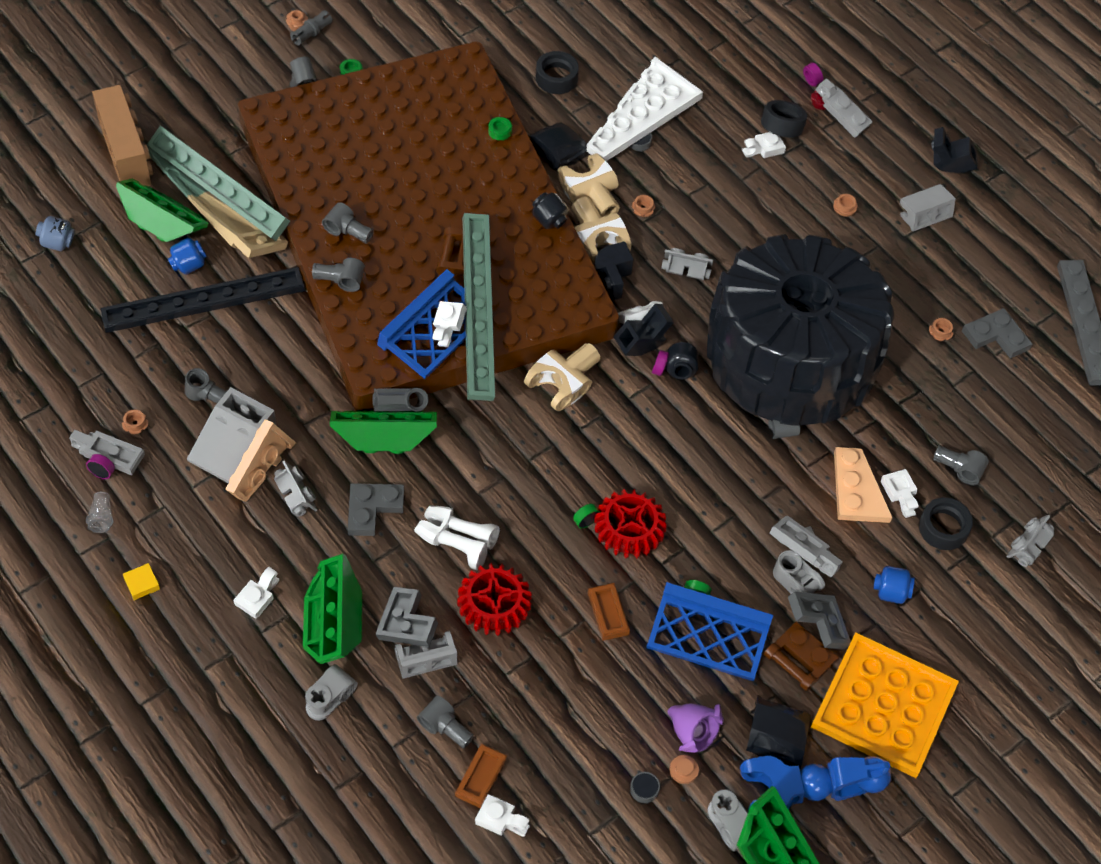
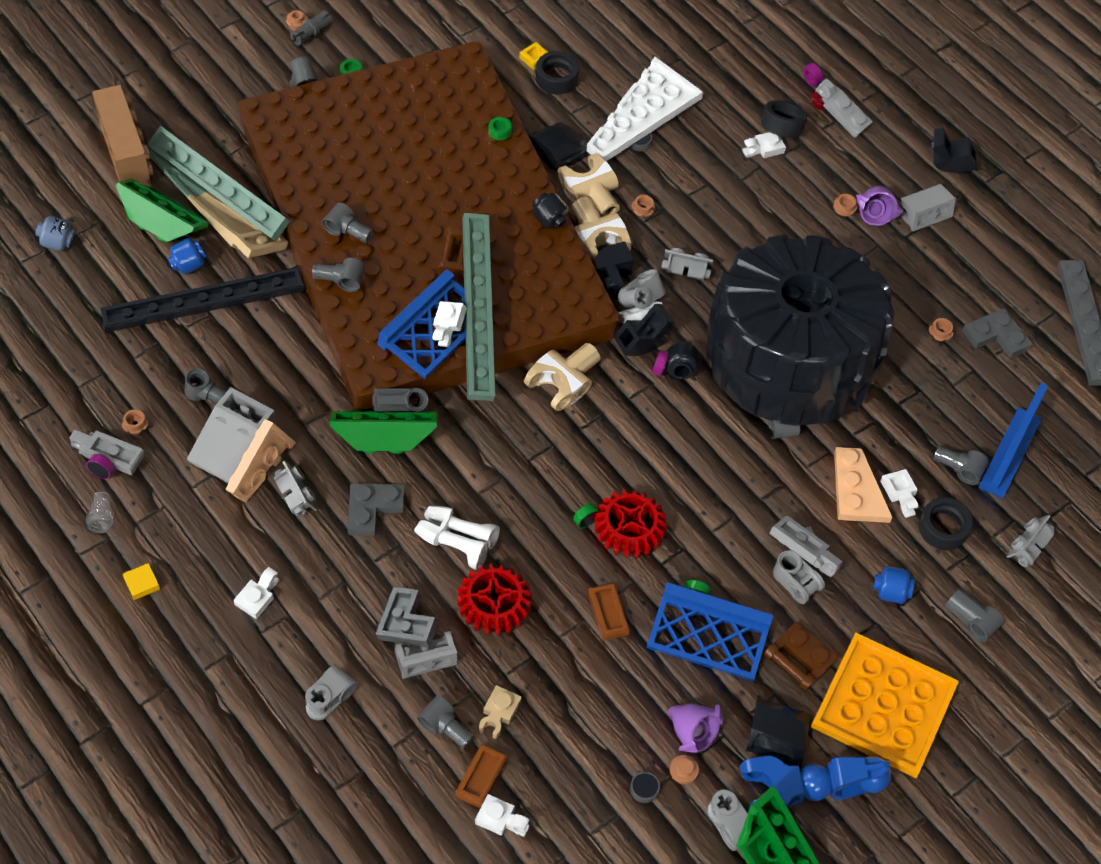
green wedge [303,554,362,664] -> none
dark grey plate [788,592,851,649] -> none
none -> tan plate [479,685,522,739]
none -> yellow tile [519,42,548,70]
none -> light grey piece [618,269,666,309]
none -> medium lavender hat [856,186,903,226]
none -> dark grey piece [945,588,1004,642]
none -> blue fence [979,383,1048,499]

